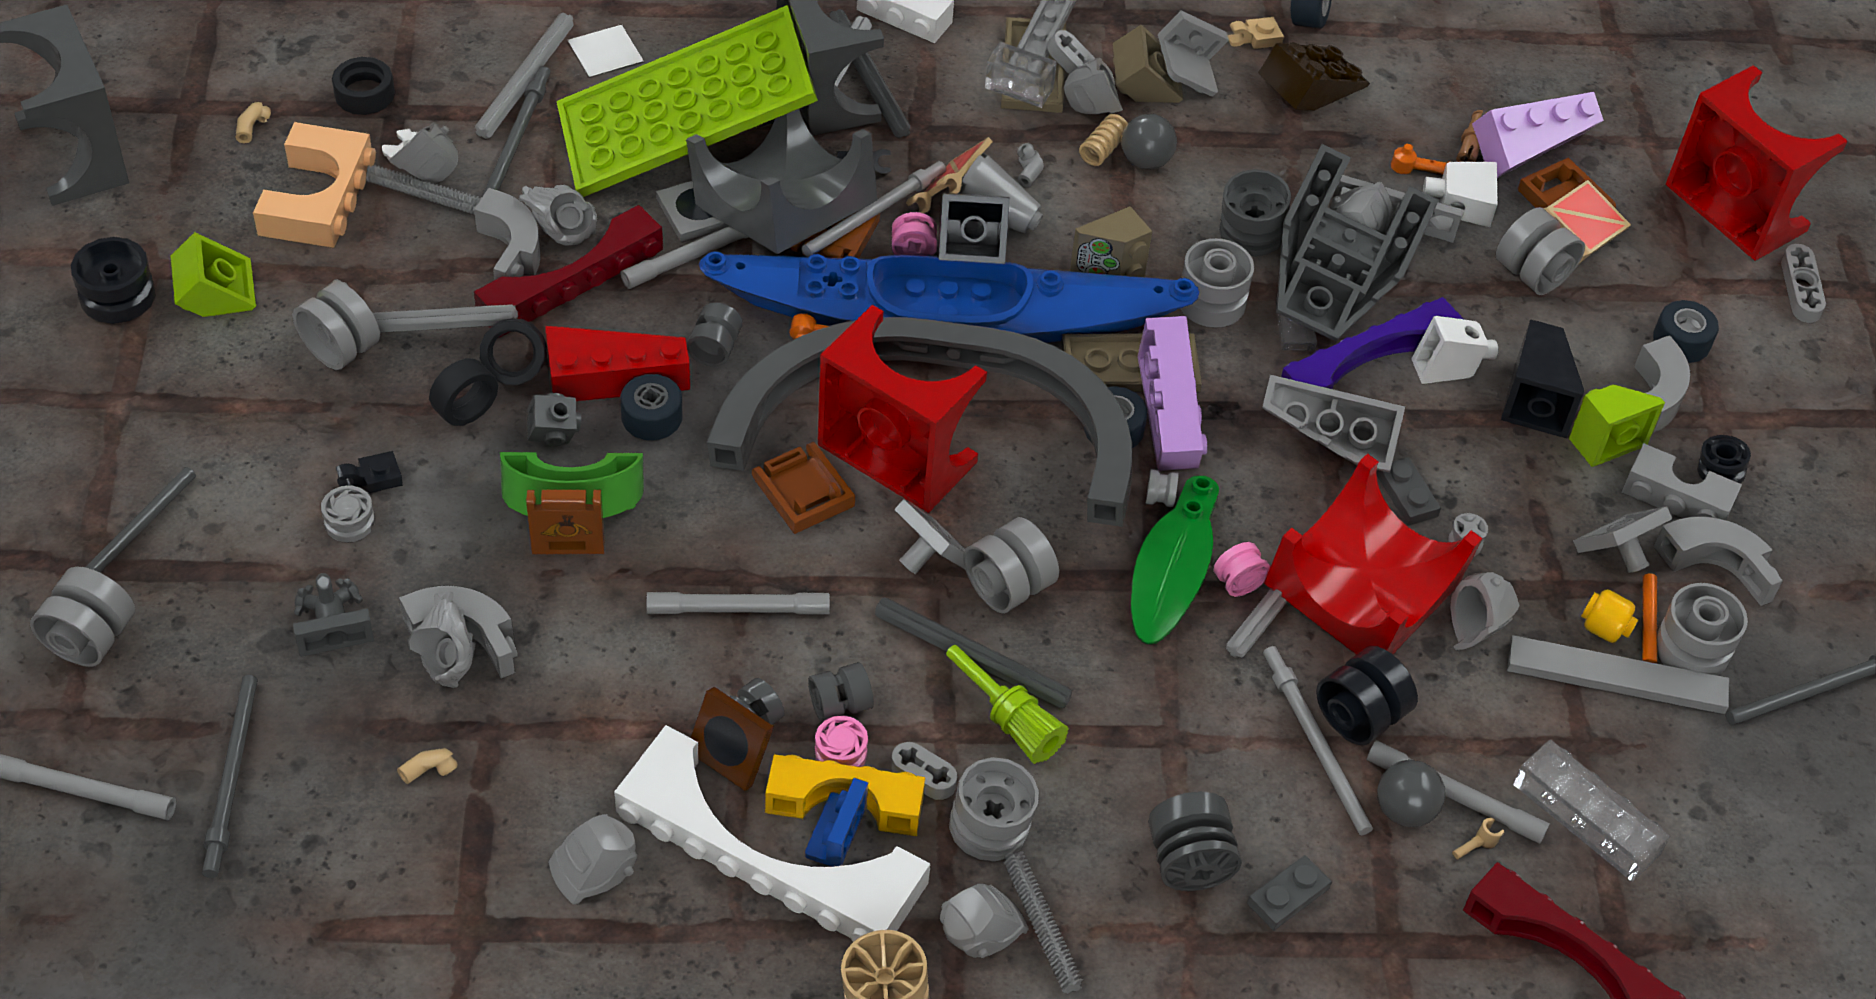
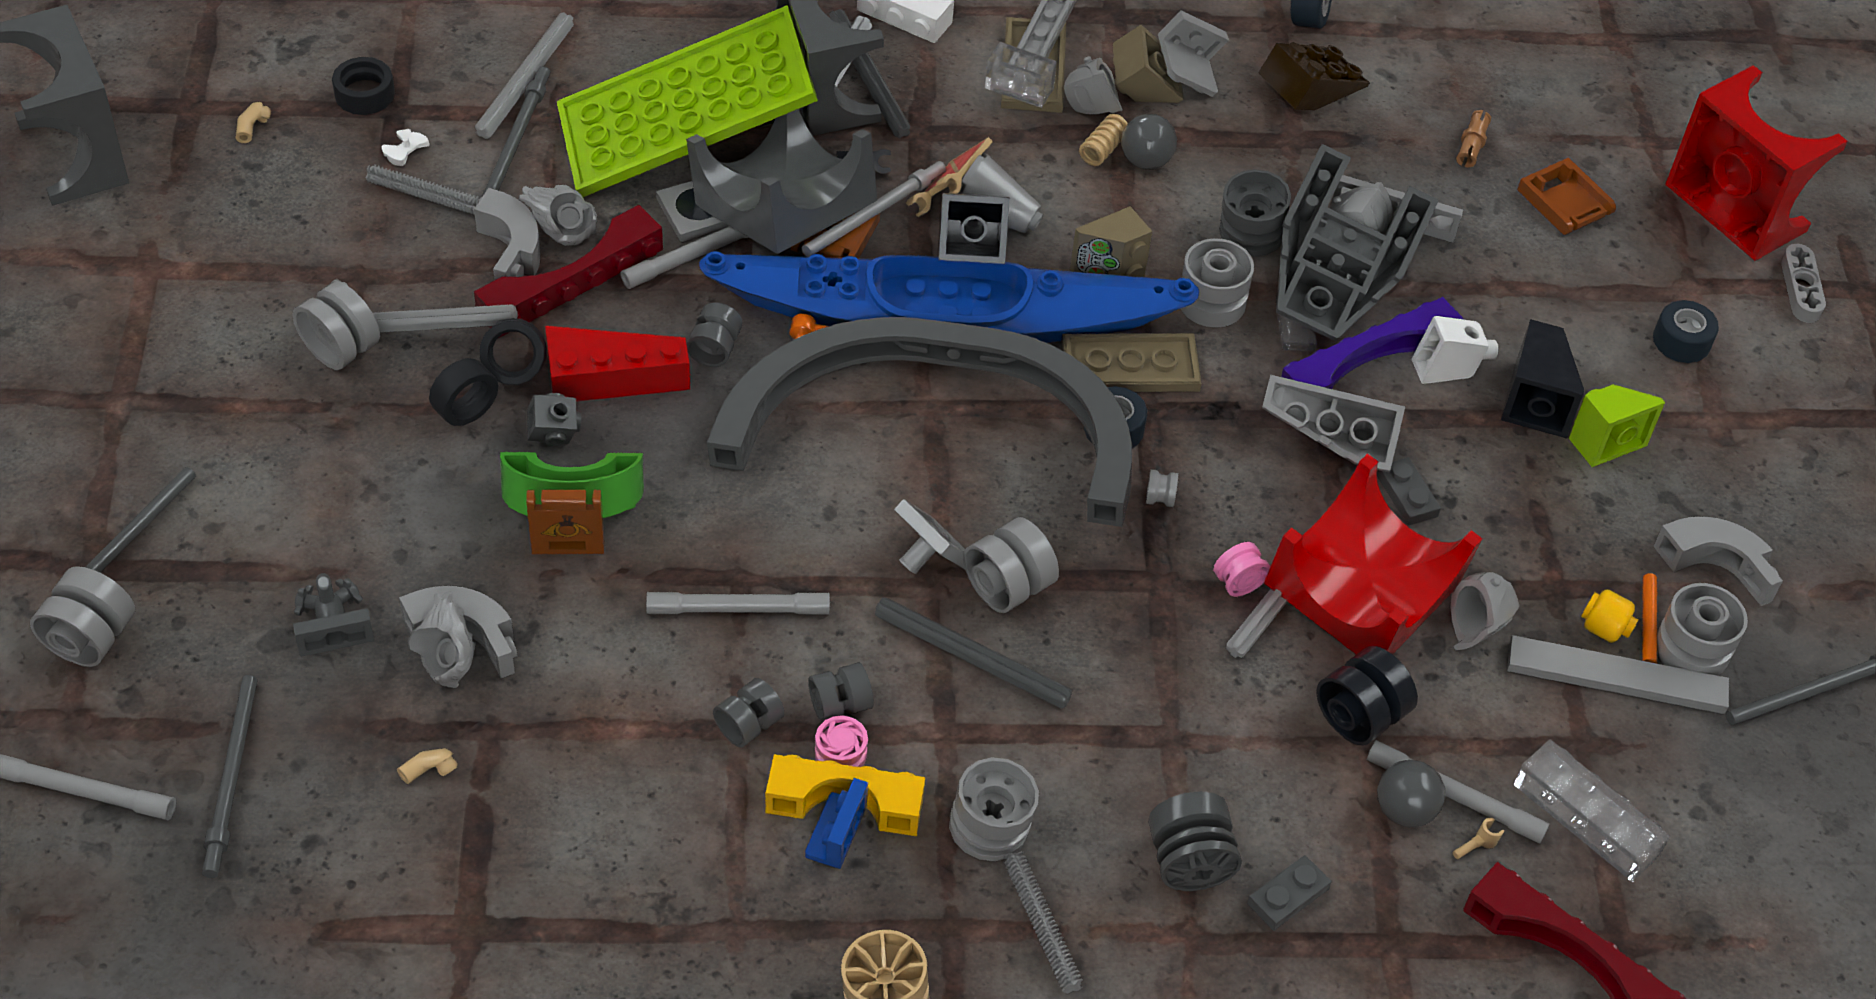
black wheel [71,237,156,324] -> none
lime slope [170,232,256,317] -> none
light nougat arch [253,122,376,248] -> none
light grey wheel [321,485,375,542] -> none
black plate [336,451,403,494] -> none
light grey helmet [389,122,458,183] -> none
light grey helmet [548,814,638,904] -> none
white sticker [568,25,644,77] -> none
white arch [614,725,930,942] -> none
black wheel [620,374,683,440] -> none
reddish brown tile [691,687,774,791] -> none
dark orange container [752,442,855,534] -> none
red piece [818,305,987,513] -> none
light grey beam [891,742,957,800] -> none
bright pink wheel [892,212,937,256] -> none
light grey helmet [940,884,1029,958] -> none
lime piece [946,645,1069,764] -> none
light grey arm [1017,143,1044,188] -> none
light grey beam [1047,30,1095,74] -> none
green plant [1131,476,1219,644] -> none
lavender wedge [1137,316,1207,471] -> none
tan plate [1228,17,1284,49] -> none
light grey bar [1263,646,1373,836] -> none
orange piece [1391,144,1451,175] -> none
white torso [1423,162,1498,227] -> none
light grey wheel [1448,513,1488,557] -> none
lavender wedge [1472,92,1603,178] -> none
light grey wheel [1496,207,1585,295] -> none
coral flag [1543,180,1631,265] -> none
light grey tile [1573,506,1672,573] -> none
light grey arch [1622,443,1742,520] -> none
light grey arch [1634,335,1690,433] -> none
black wheel [1697,435,1751,484] -> none

